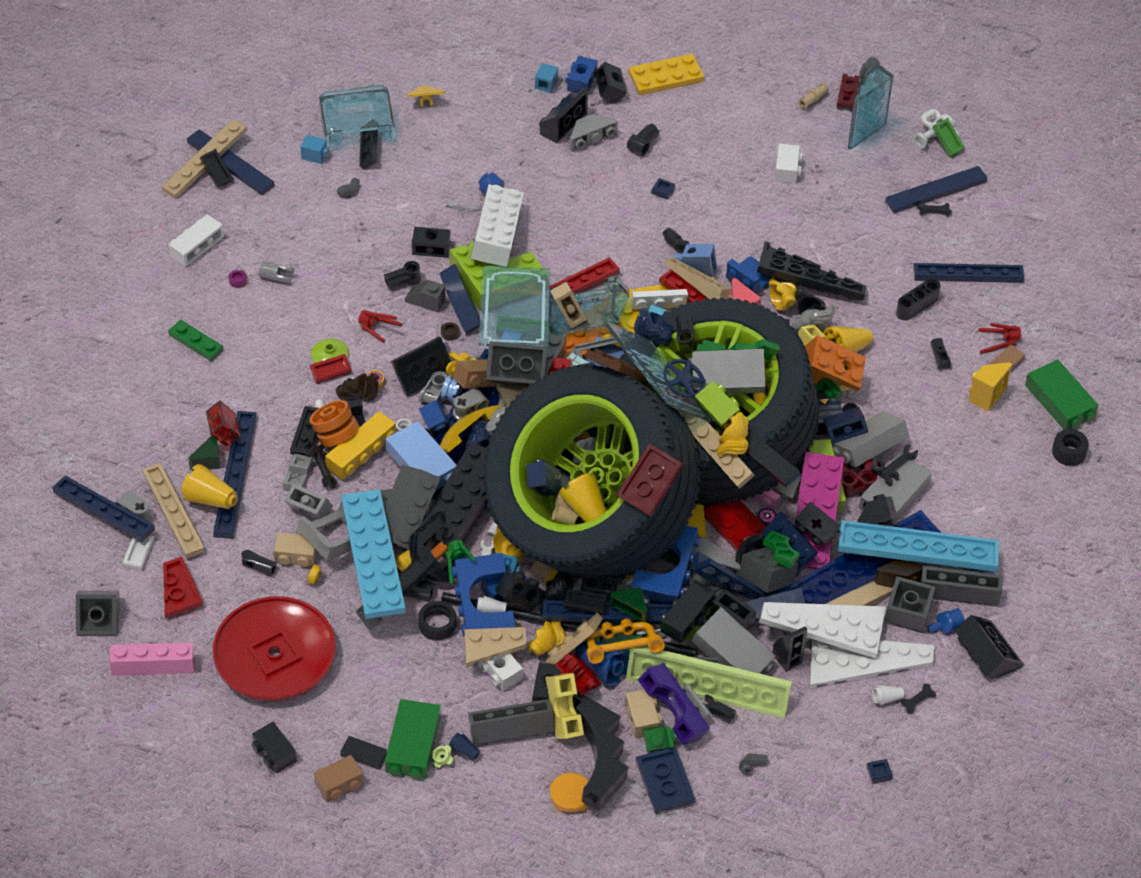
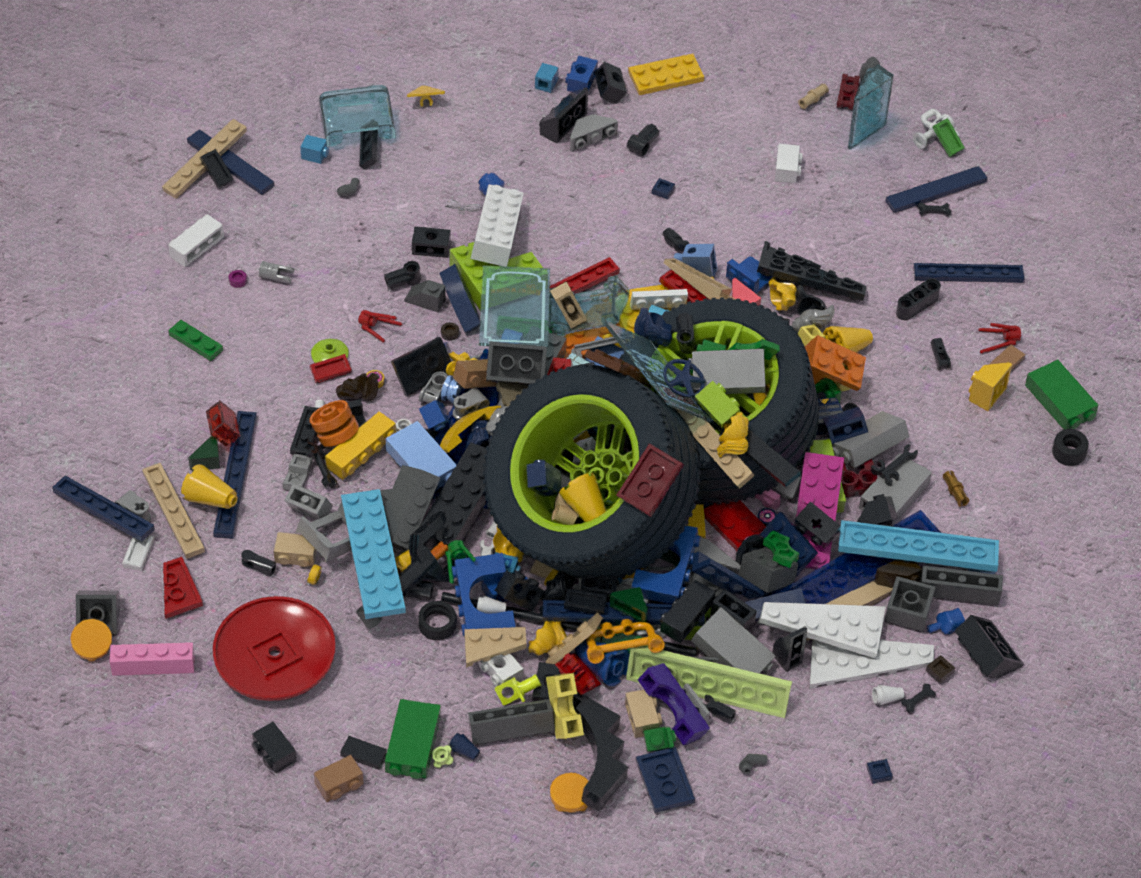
none -> light orange tile [71,619,112,661]
none -> neon yellow bracket [495,674,541,705]
none -> dark brown plate [926,655,955,683]
none -> pearl gold pin [942,470,970,507]

